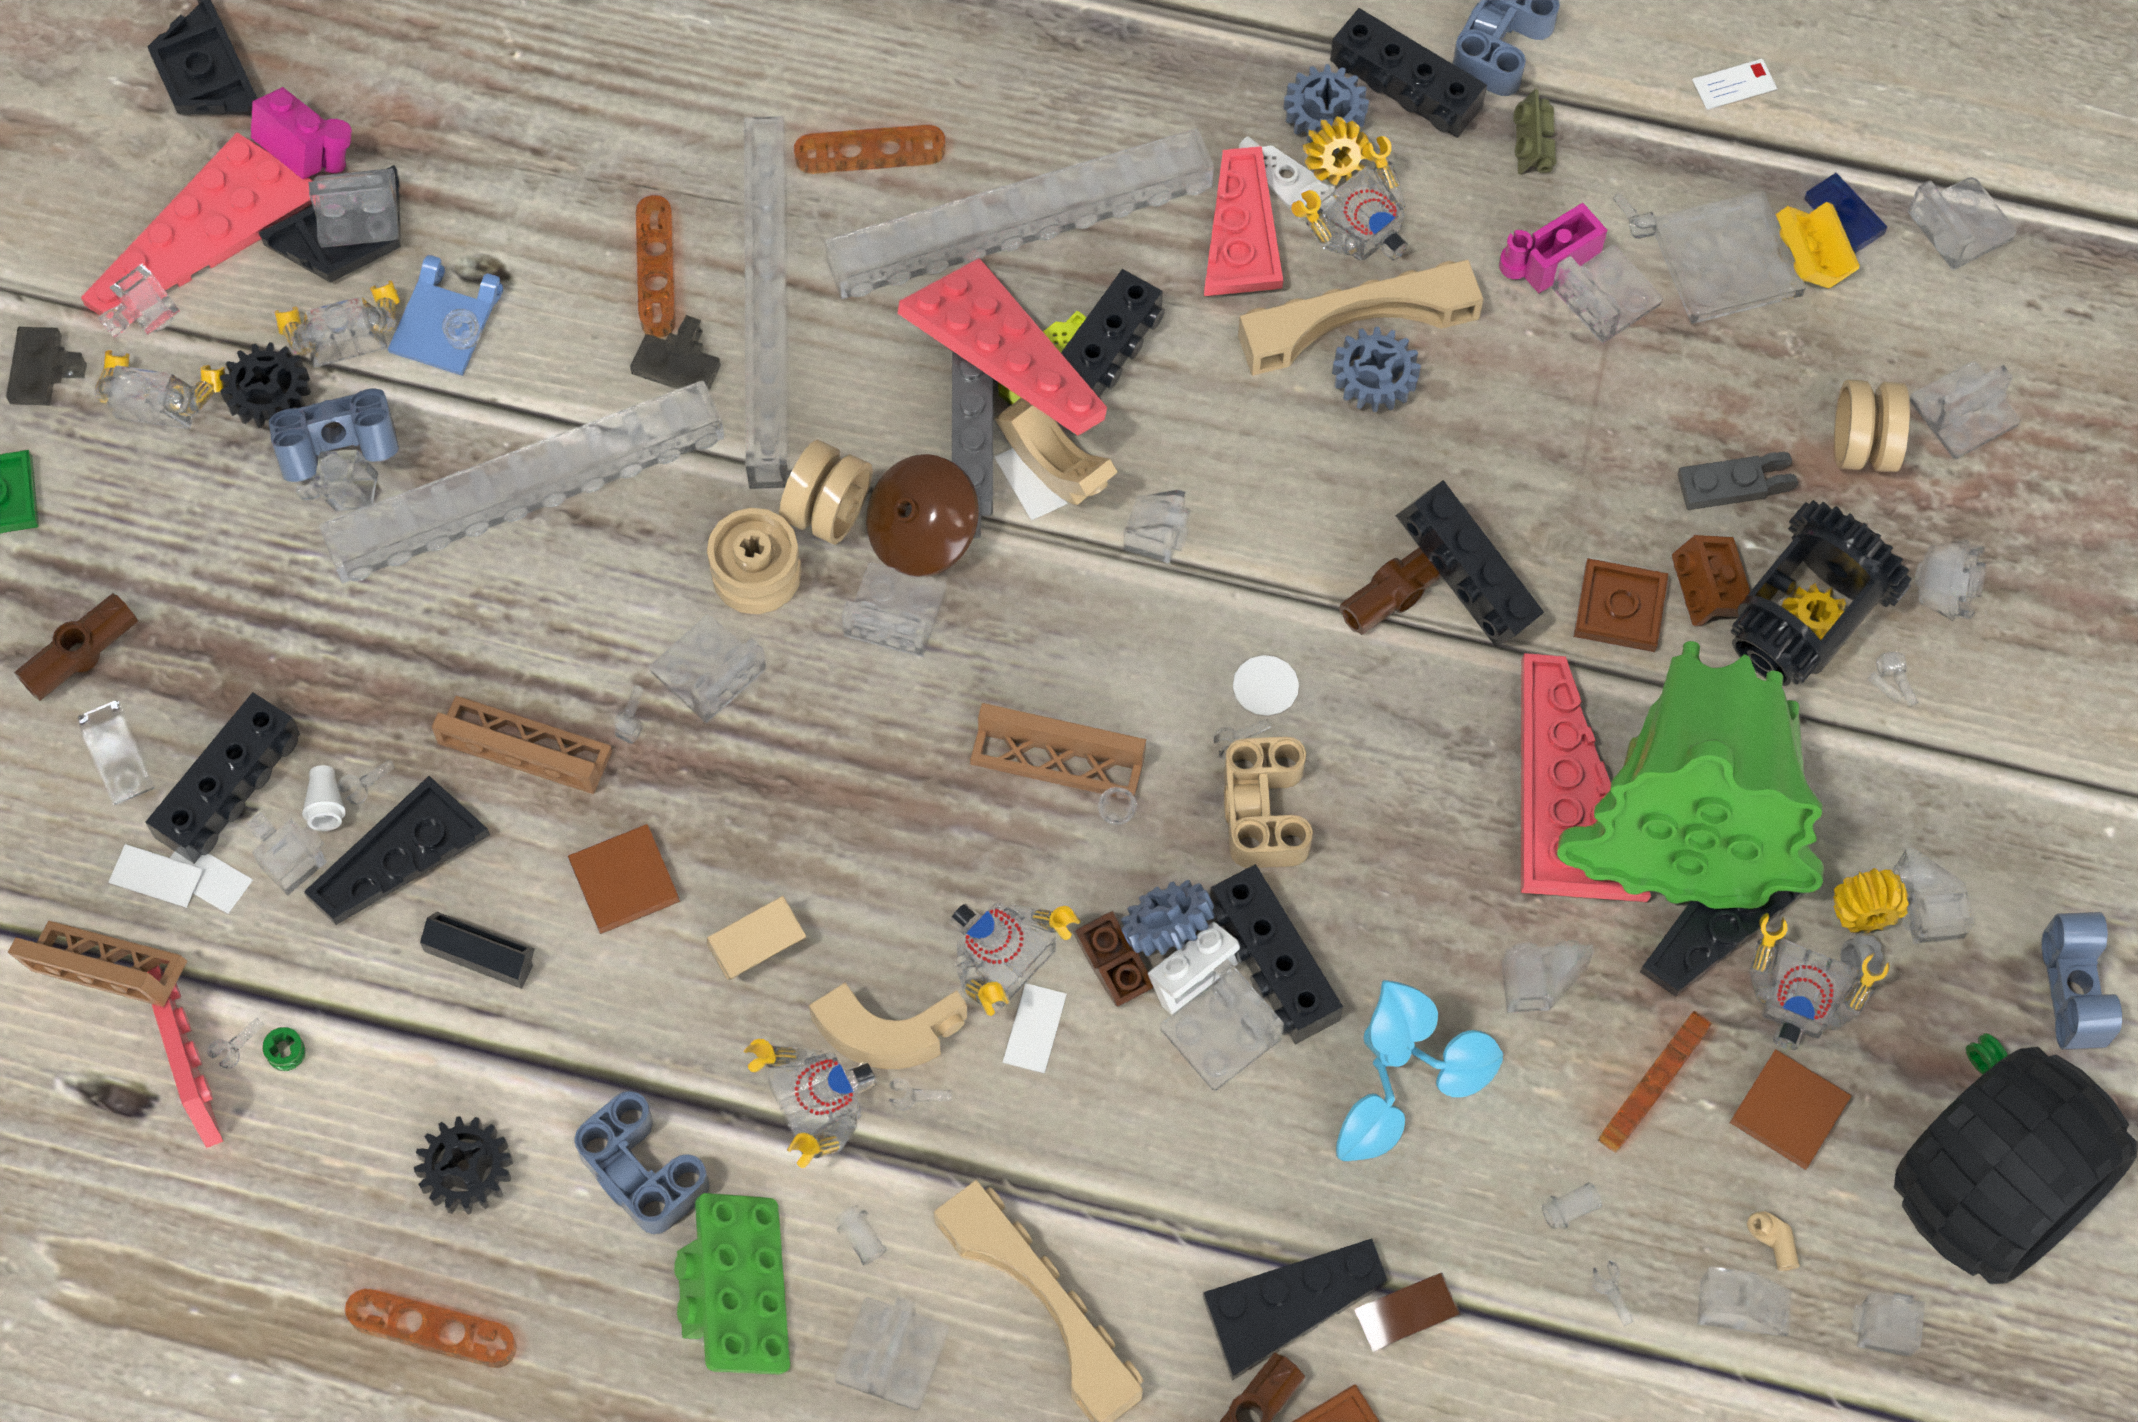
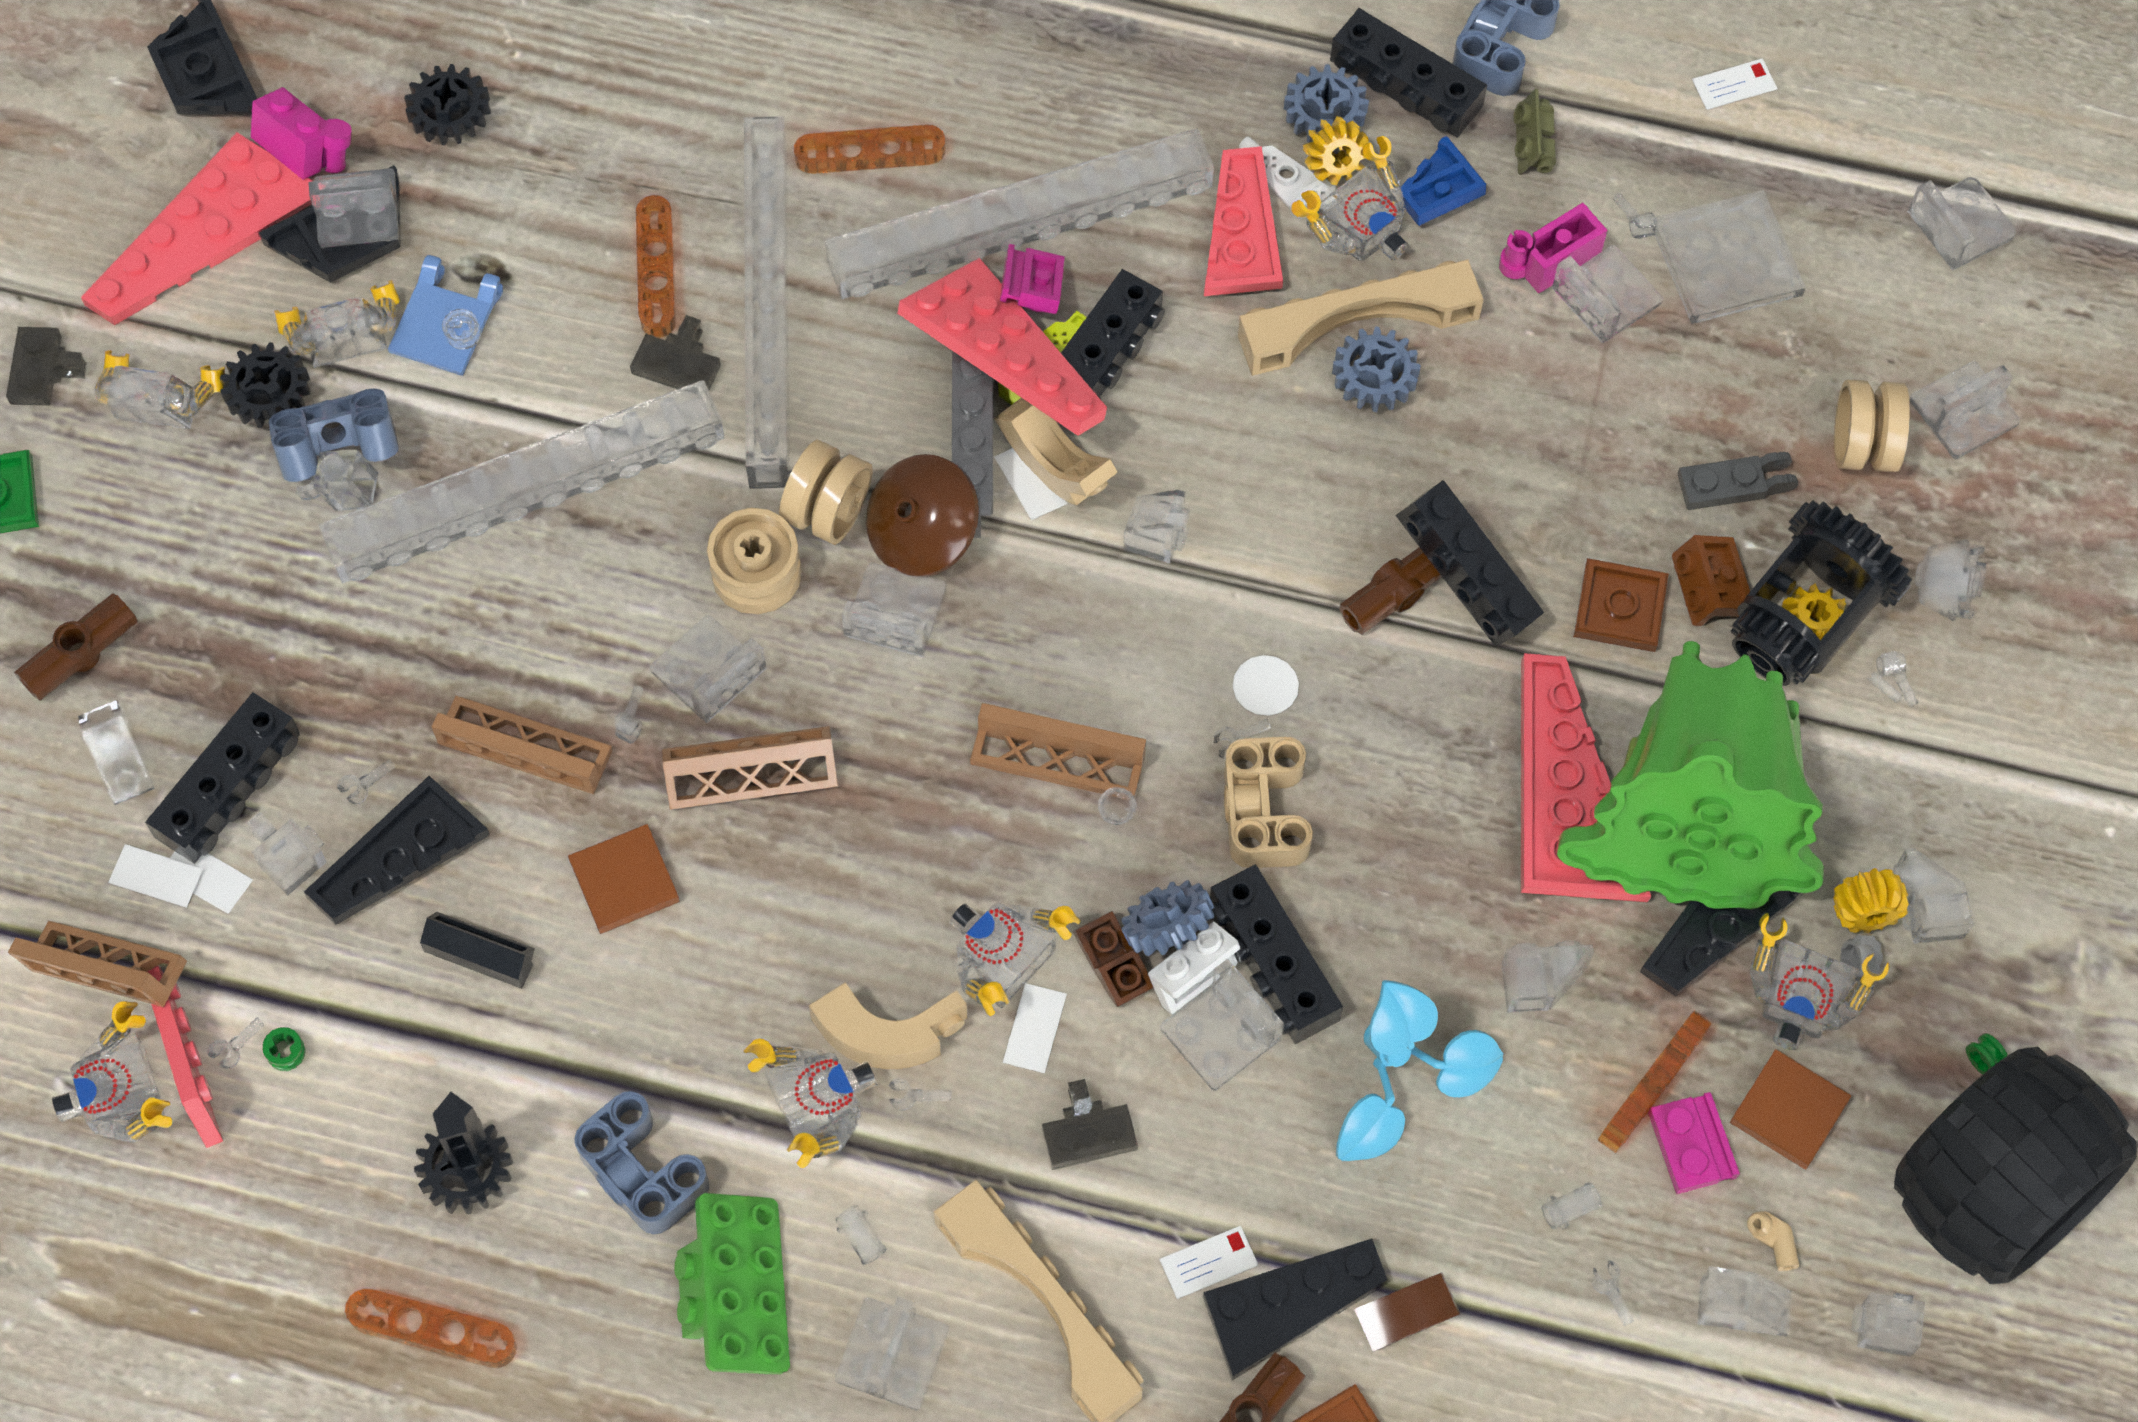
clear brick [97,264,180,338] -> none
white cone [302,765,346,831] -> none
tan hinge [706,896,806,980] -> none
yellow bracket [1775,202,1860,289] -> none
clear blue plate [1804,173,1888,253] -> none
sand blue beam [2041,912,2122,1050] -> none
none -> clear torso [52,1001,172,1143]
none -> black gear [404,64,491,145]
none -> black piece [433,1092,489,1173]
none -> fence [662,726,838,810]
none -> dark pink plate [1000,243,1065,314]
none -> clear smoke hinge [1042,1079,1138,1170]
none -> white sticker [1159,1226,1259,1299]
none -> blue wing [1398,136,1486,226]
none -> dark pink plate [1648,1092,1740,1195]

